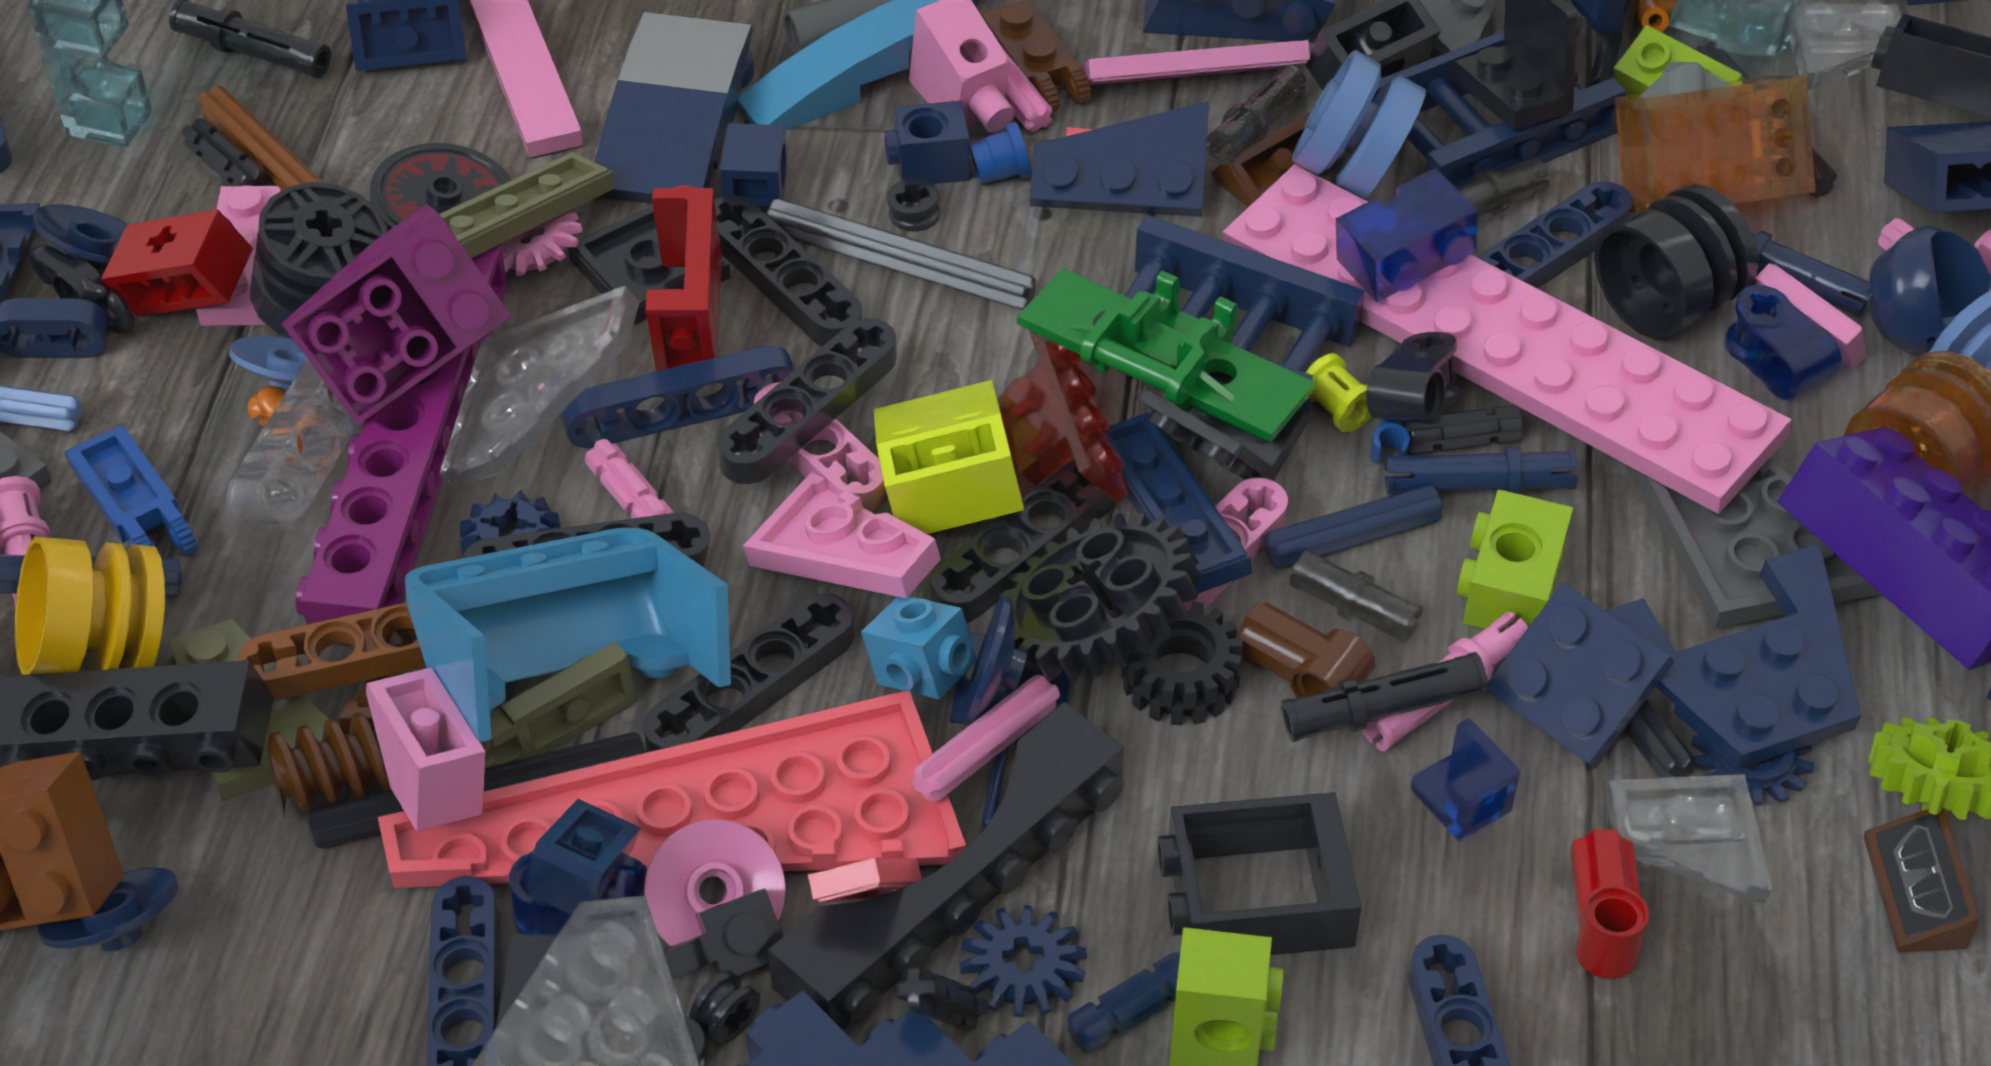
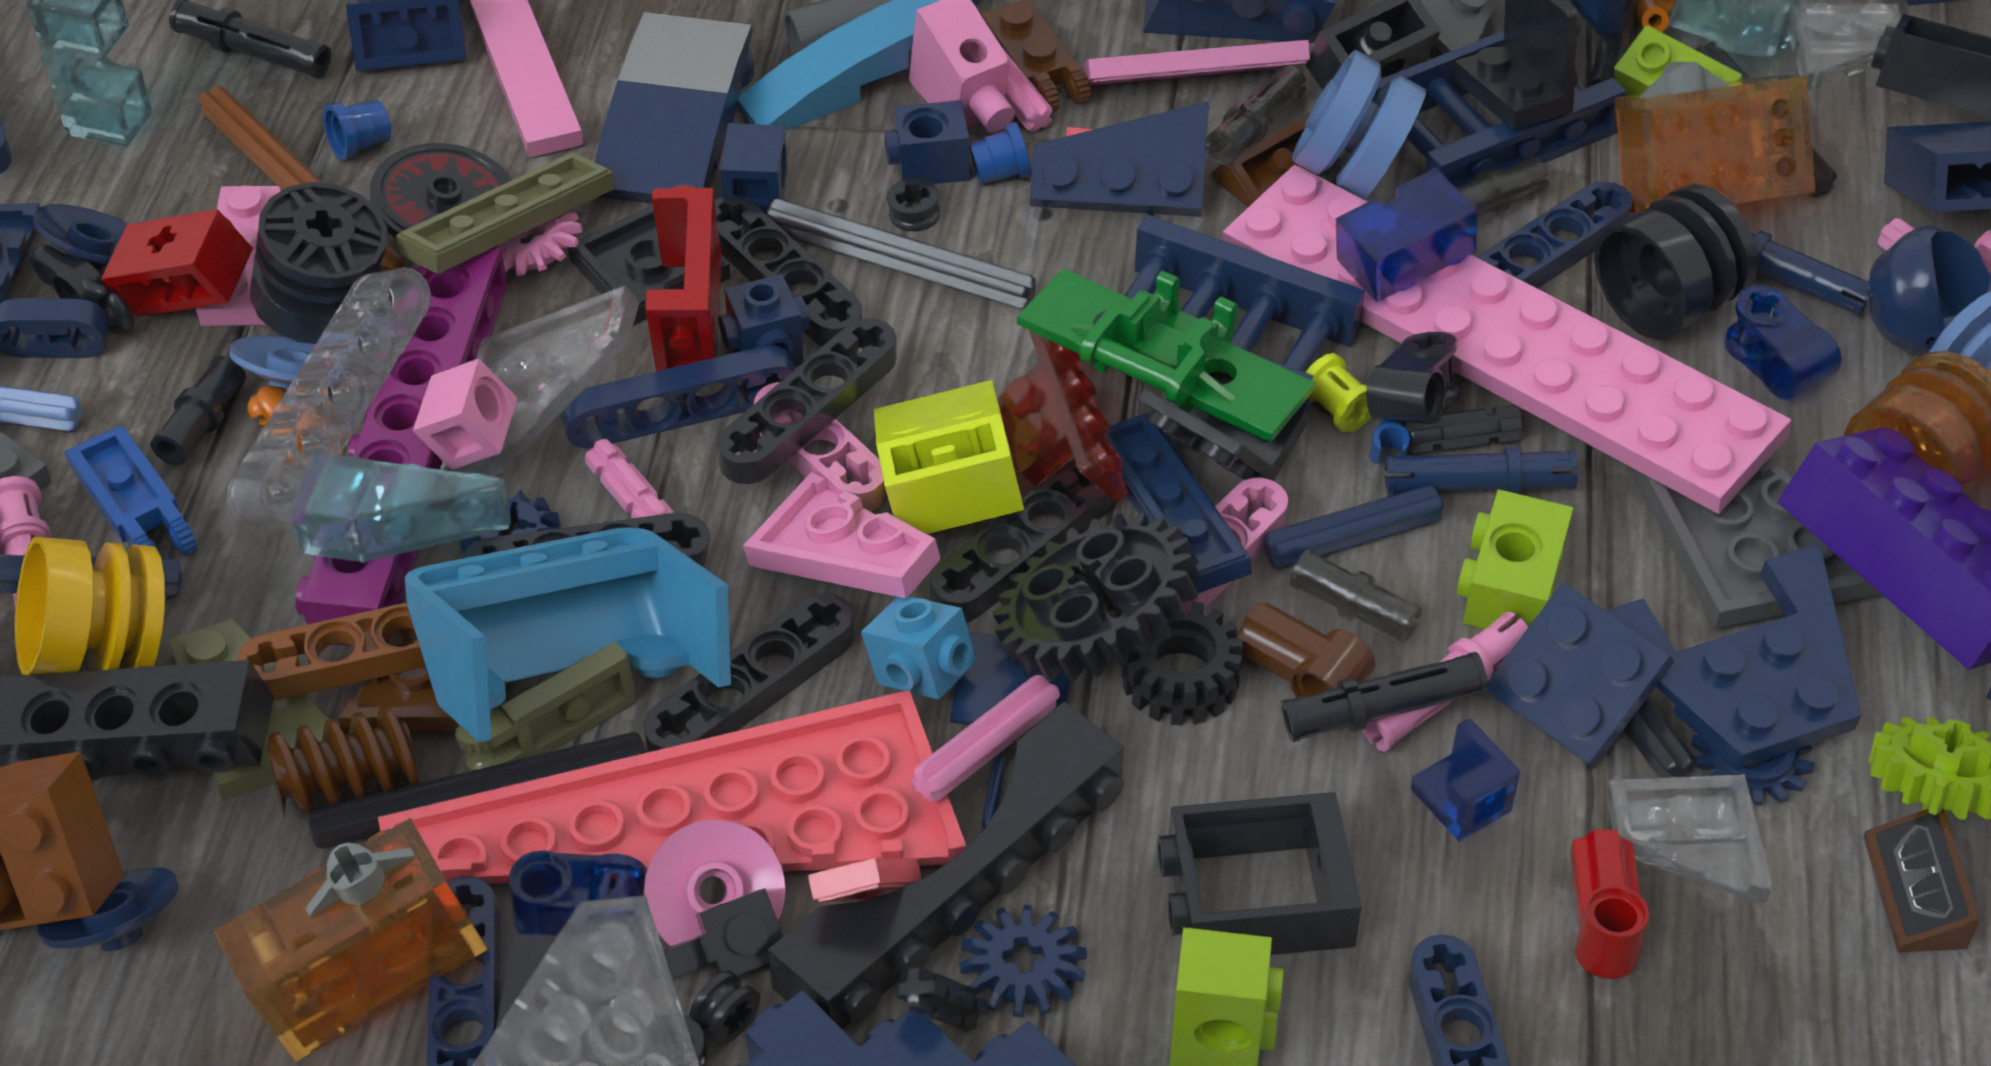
black axle [182,118,268,186] -> none
magenta slope [282,204,512,426] -> none
bright pink slope [366,667,485,832] -> none
dark blue slope [528,799,641,922] -> none
dark blue dish [961,595,1027,725] -> none
dark blue axle [1067,952,1180,1052] -> none
bright pink tile [1755,263,1867,370] -> none
none -> black pin [150,356,247,466]
none -> clear orange piece [214,818,488,1062]
none -> clear light blue slope [289,452,511,562]
none -> blue piece [323,100,391,161]
none -> bright pink brick [413,358,518,470]
none -> dark blue brick [718,274,810,367]

